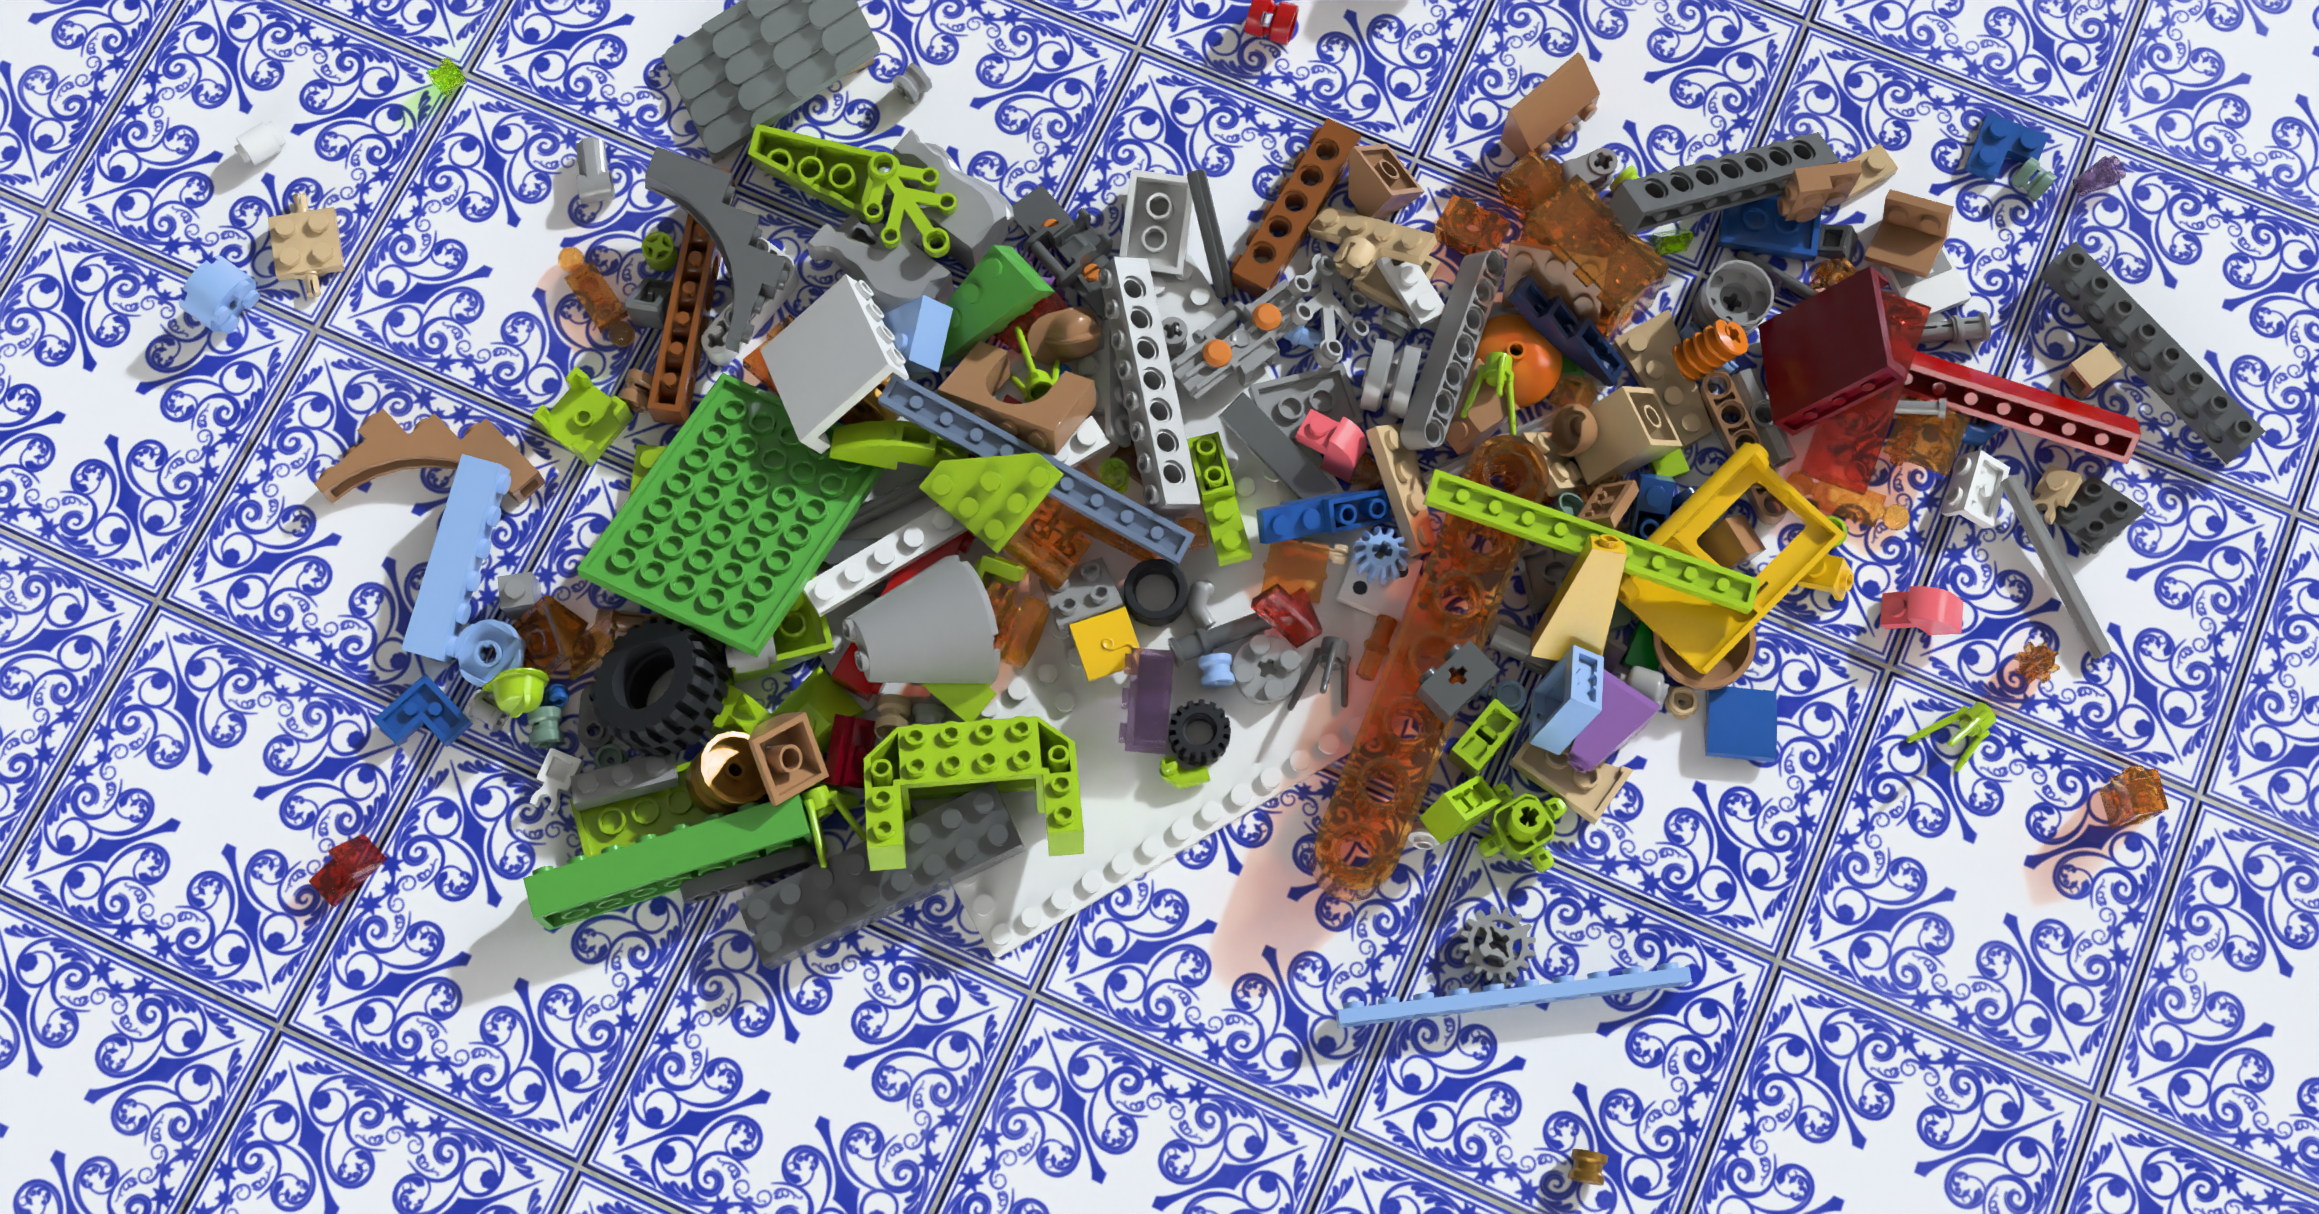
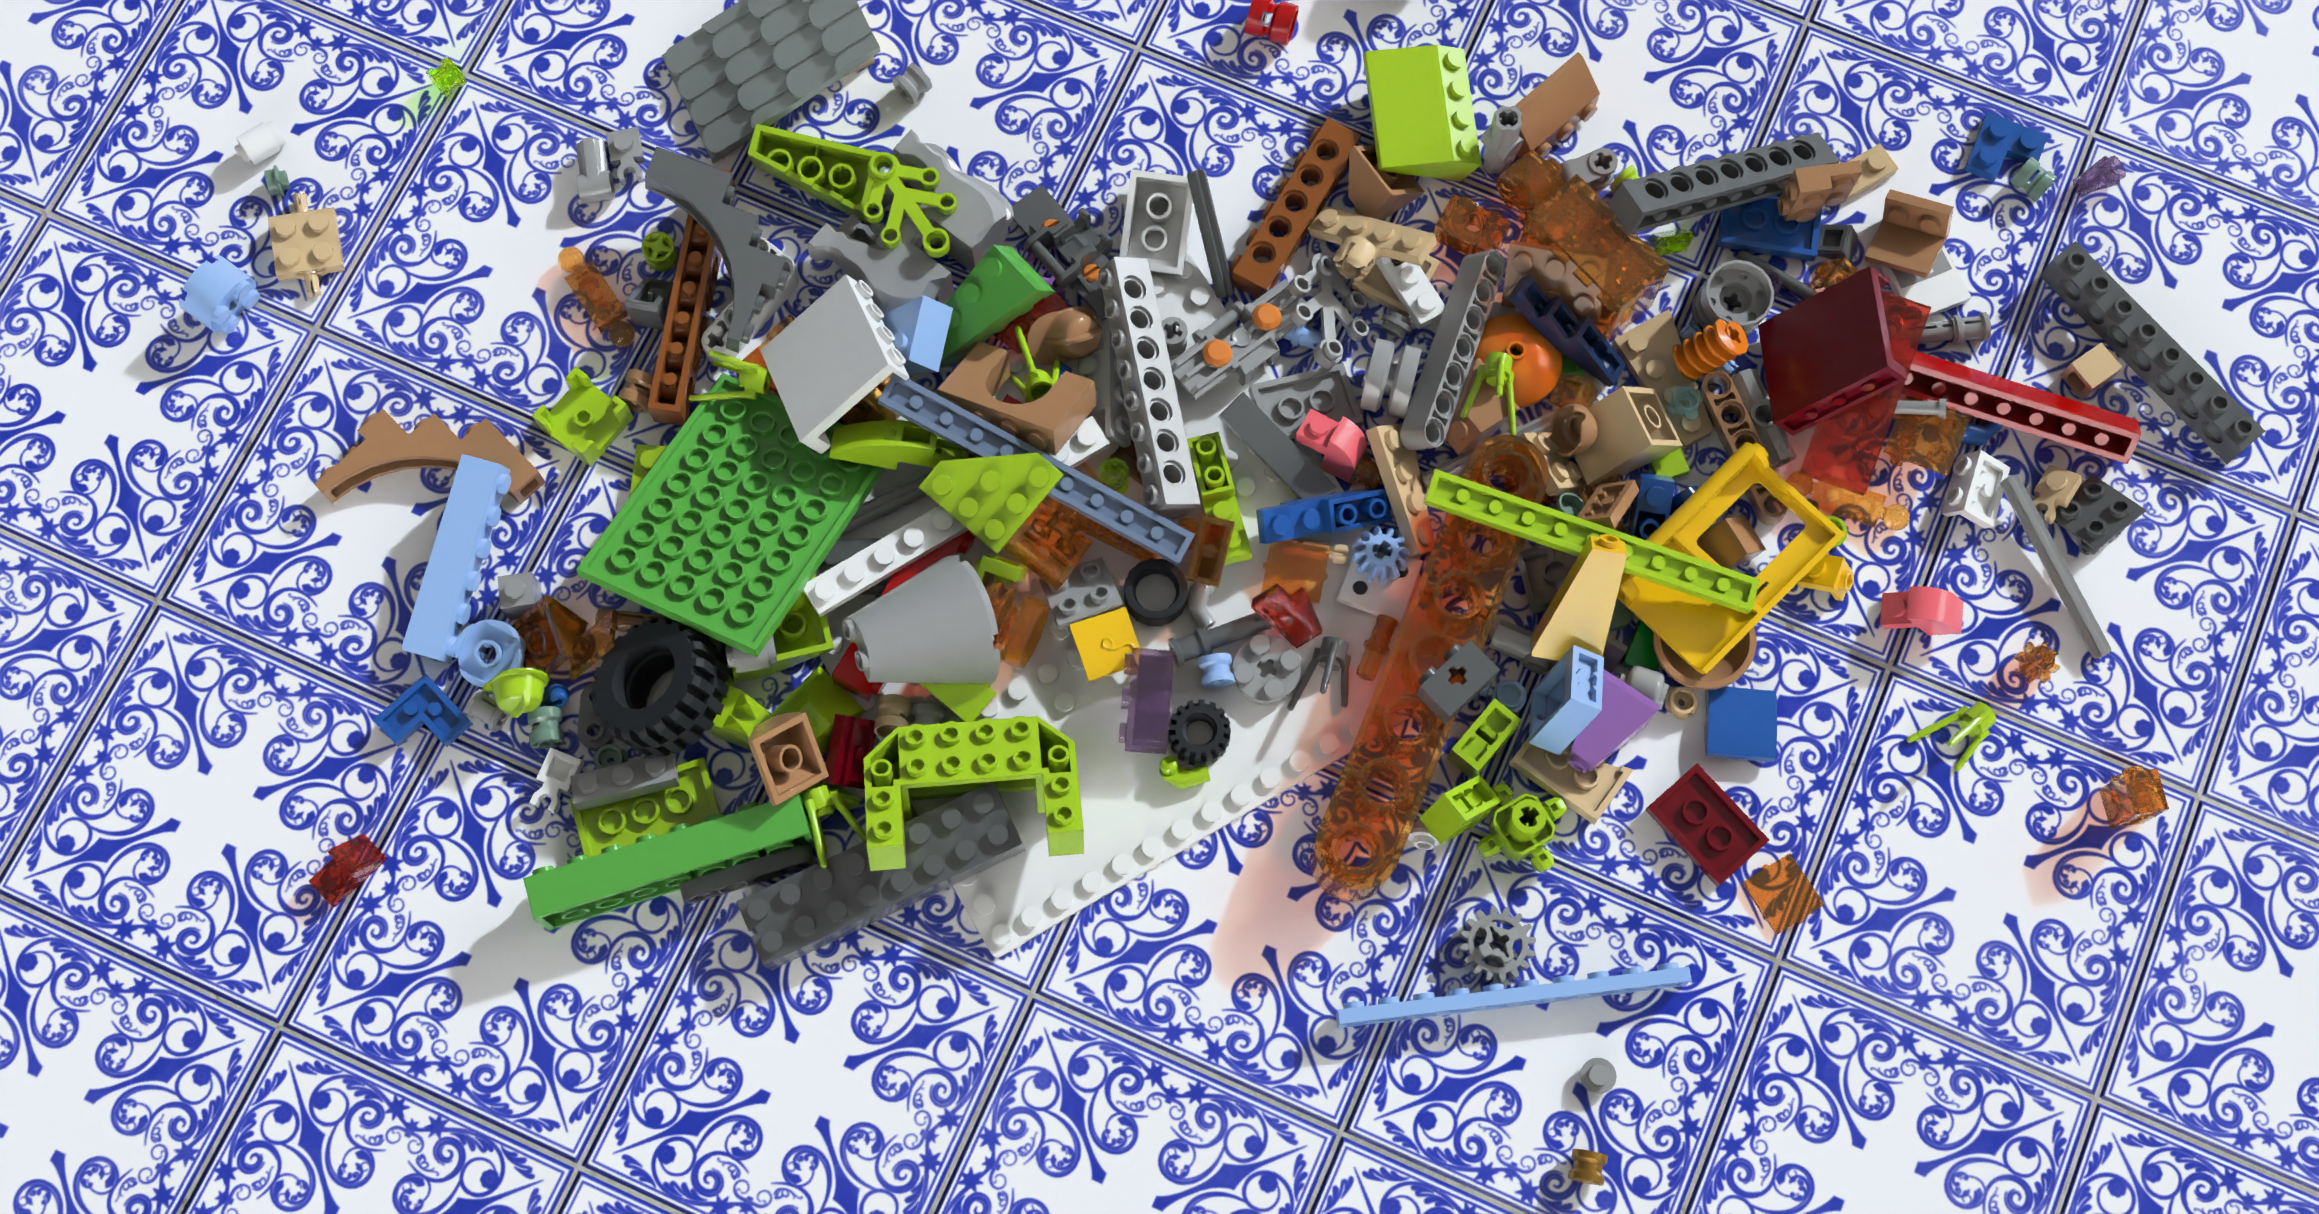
pearl gold wheel [686,731,767,815] -> none
none -> sand green plate [264,165,290,197]
none -> light grey plate [606,127,645,186]
none -> lime plant [688,350,771,402]
none -> clear orange slope [1185,514,1235,588]
none -> lime slope [1363,45,1482,182]
none -> light grey piece [1480,105,1524,175]
none -> light grey plate [1580,1058,1617,1094]
none -> dark red plate [1645,763,1770,887]
none -> clear light blue plate [1666,385,1704,421]
none -> clear orange piece [1741,853,1825,935]

